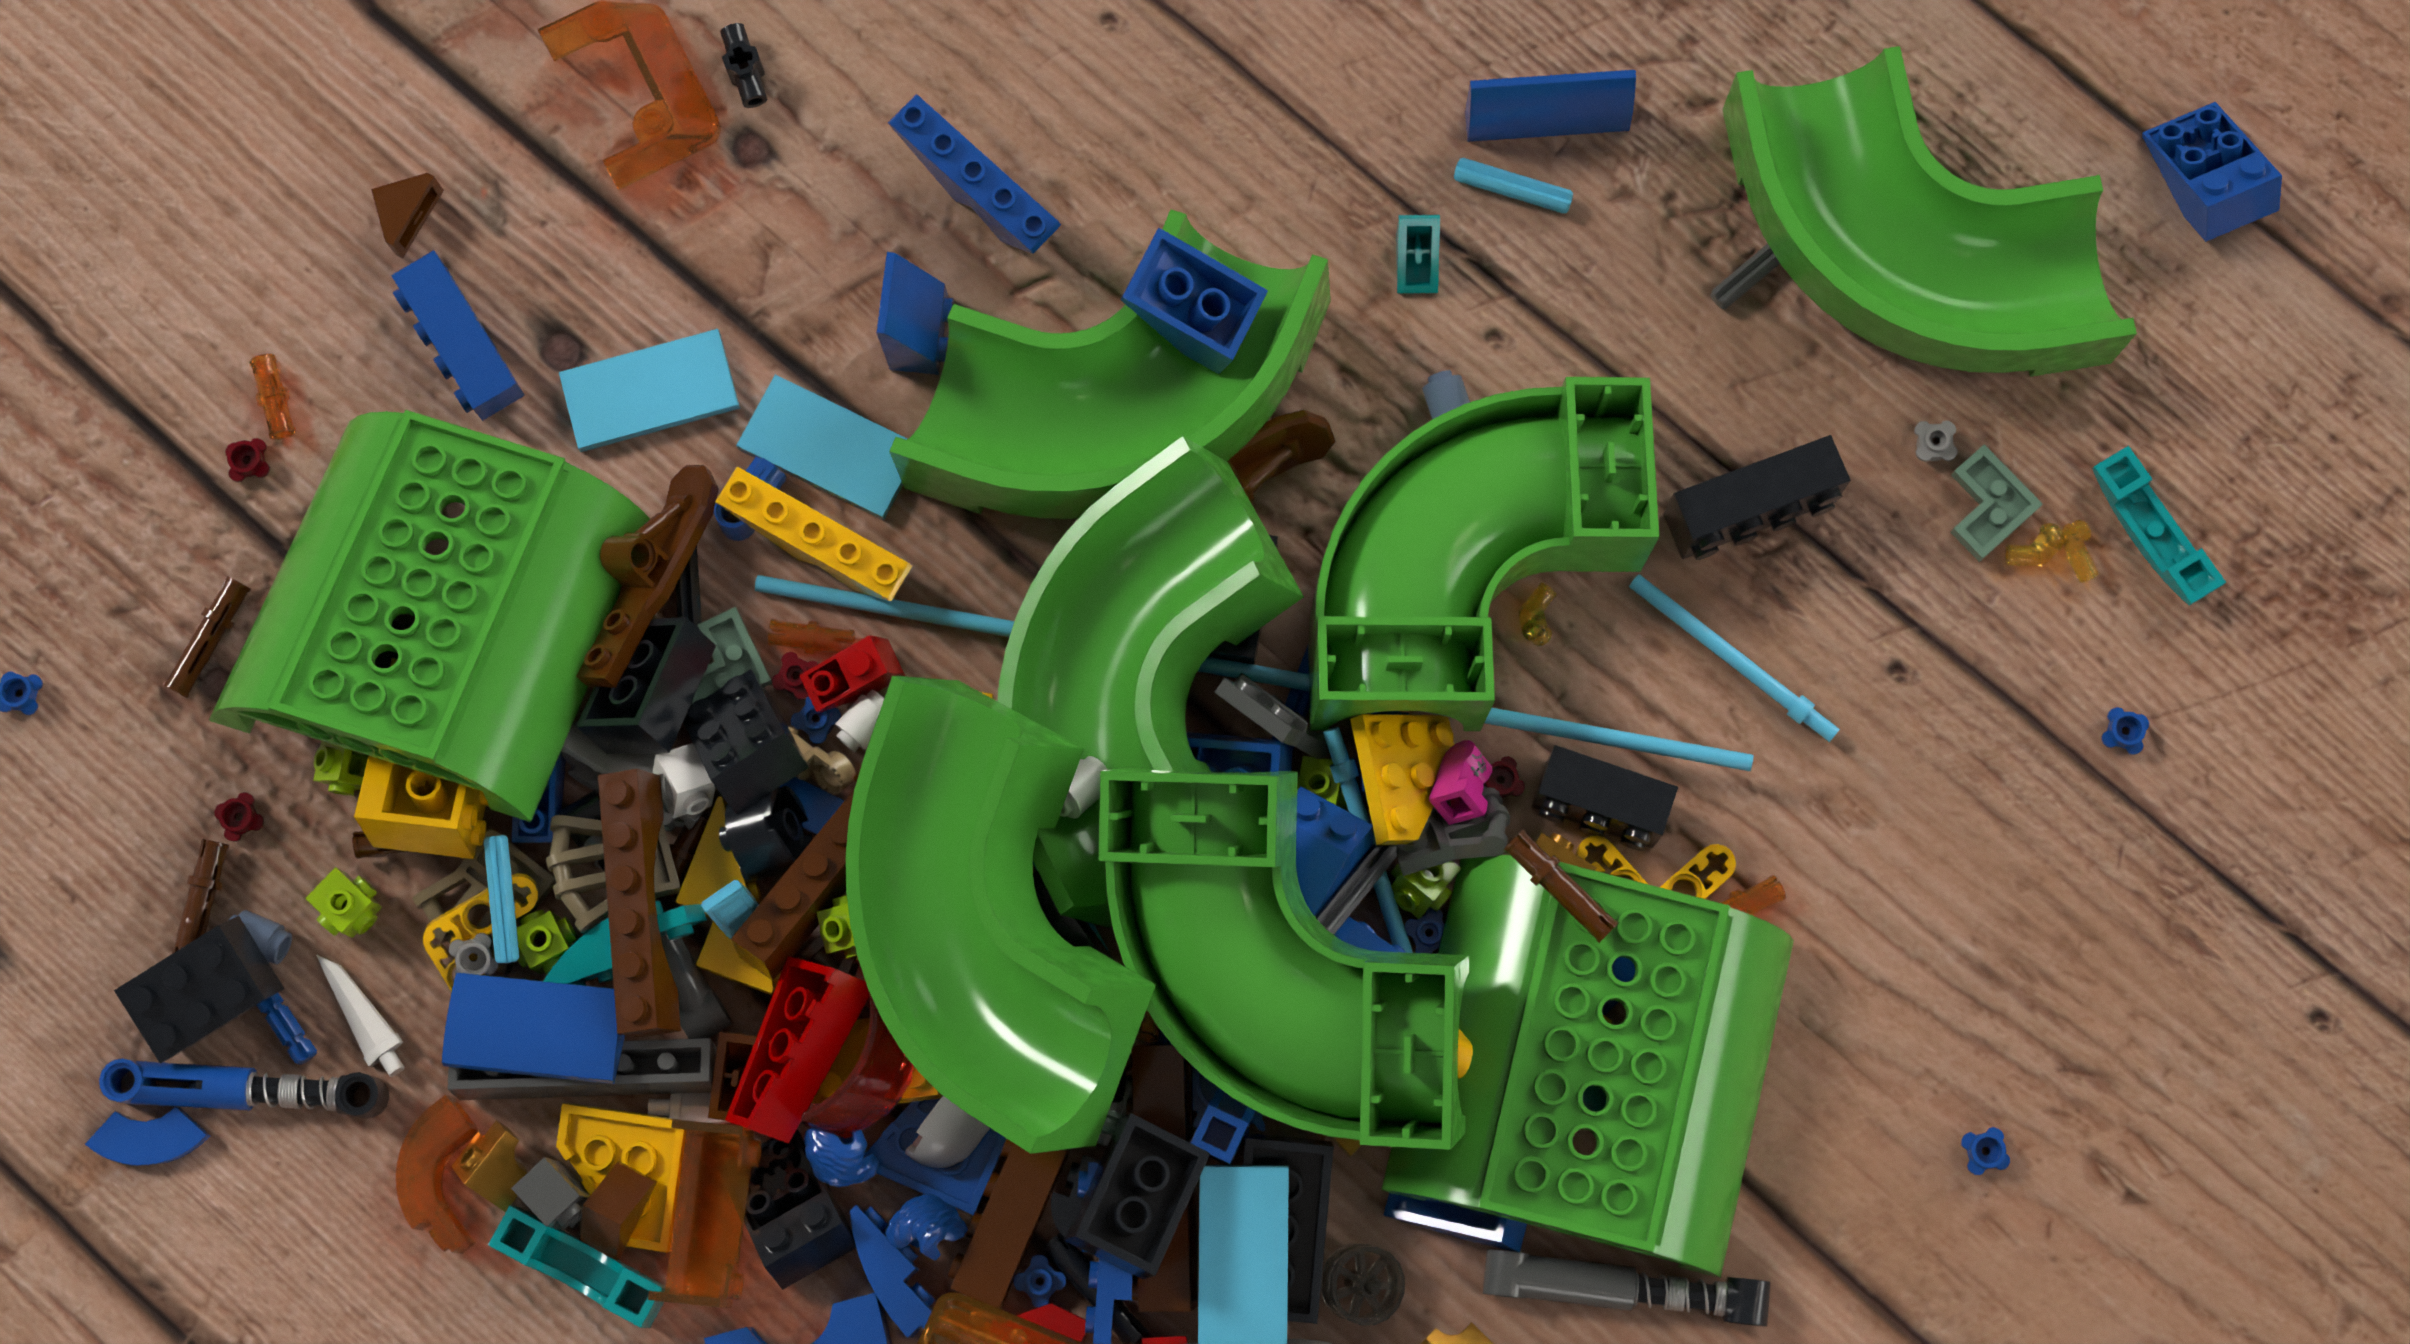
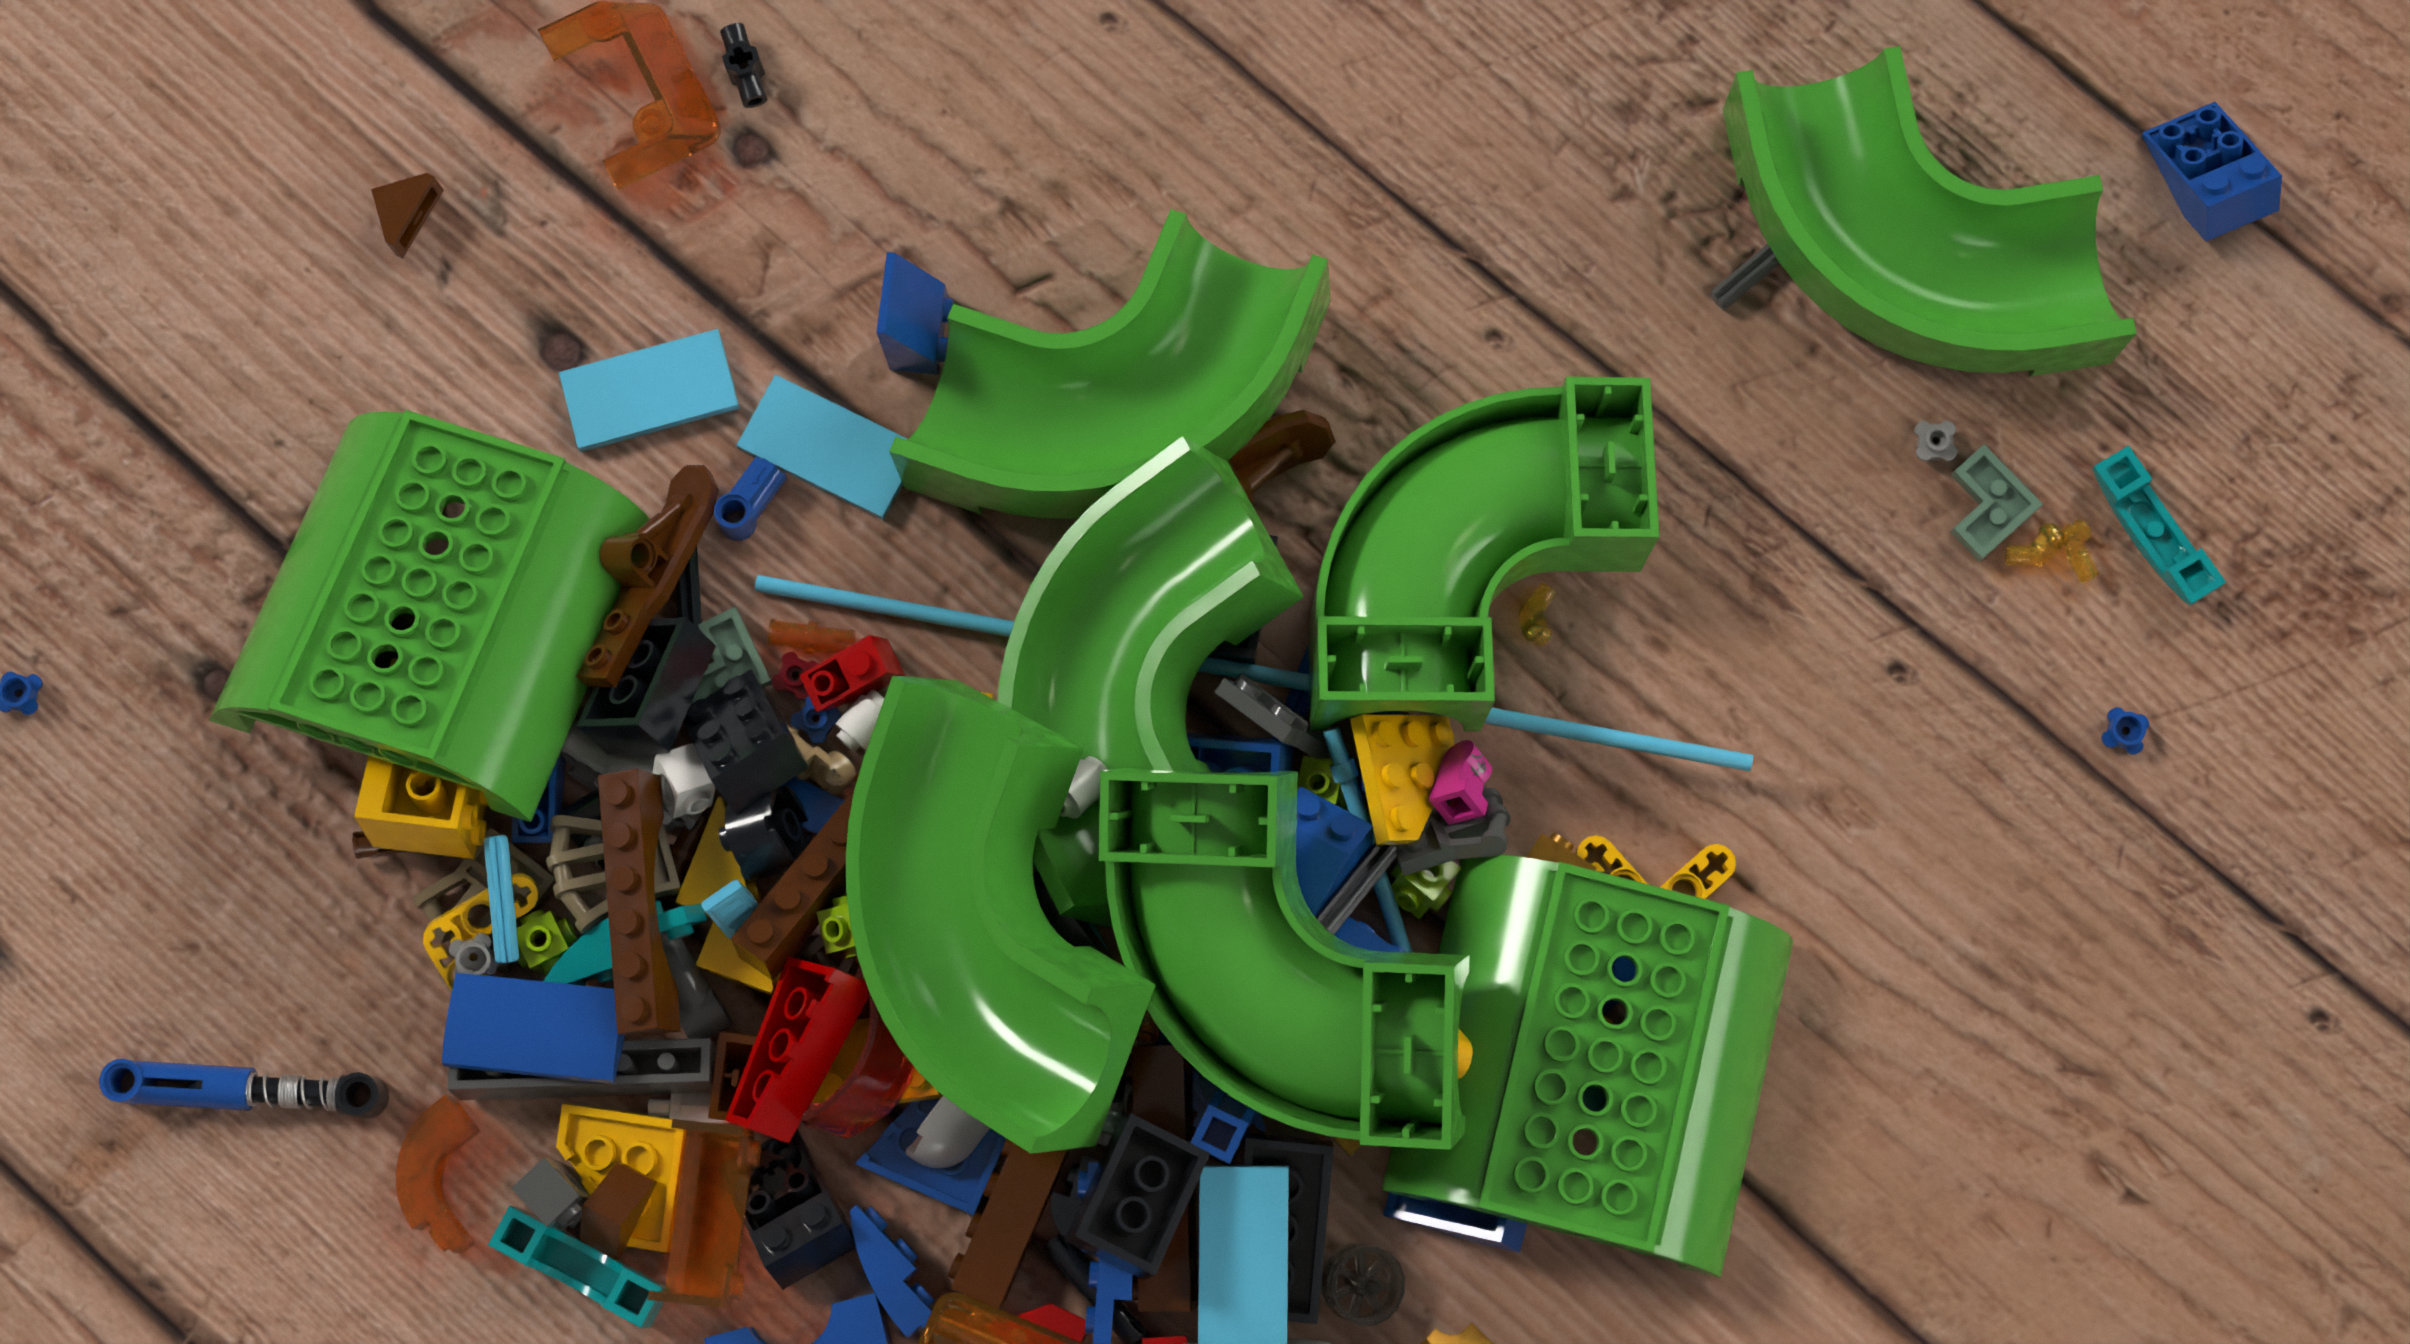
blue tile [85,1107,210,1166] -> none
black brick [114,916,285,1064] -> none
reddish brown pin [163,576,251,698] -> none
reddish brown pin [172,839,229,954] -> none
dark red plate [214,792,264,842] -> none
dark red plate [225,438,270,482] -> none
sand blue brick [229,910,292,965] -> none
clear orange pin [249,354,296,440] -> none
blue axle [257,993,317,1065] -> none
lime brick [305,867,382,938] -> none
lime brick [313,741,369,796] -> none
white bar [316,955,405,1077] -> none
blue brick [391,250,525,421] -> none
pearl gold brick [451,1120,528,1212] -> none
yellow slope [715,467,913,601] -> none
blue hair [804,1128,879,1187] -> none
blue hair [886,1194,968,1261] -> none
blue slope [888,94,1061,254] -> none
blue plate [1014,1255,1066,1308] -> none
blue slope [1120,228,1268,374] -> none
teal slope [1396,215,1440,293] -> none
blue plate [1404,908,1445,954] -> none
sand blue brick [1422,370,1470,420] -> none
medium azure axle [1454,158,1573,214] -> none
blue slope [1465,70,1636,142] -> none
piece [1483,1249,1771,1326] -> none
dark red plate [1484,756,1525,798] -> none
reddish brown pin [1503,829,1619,943] -> none
black brick [1532,745,1678,851] -> none
medium azure bar [1629,574,1840,742] -> none
black brick [1663,435,1851,560] -> none
clear orange pin [1720,875,1786,916] -> none
blue plate [1961,1127,2010,1175] -> none

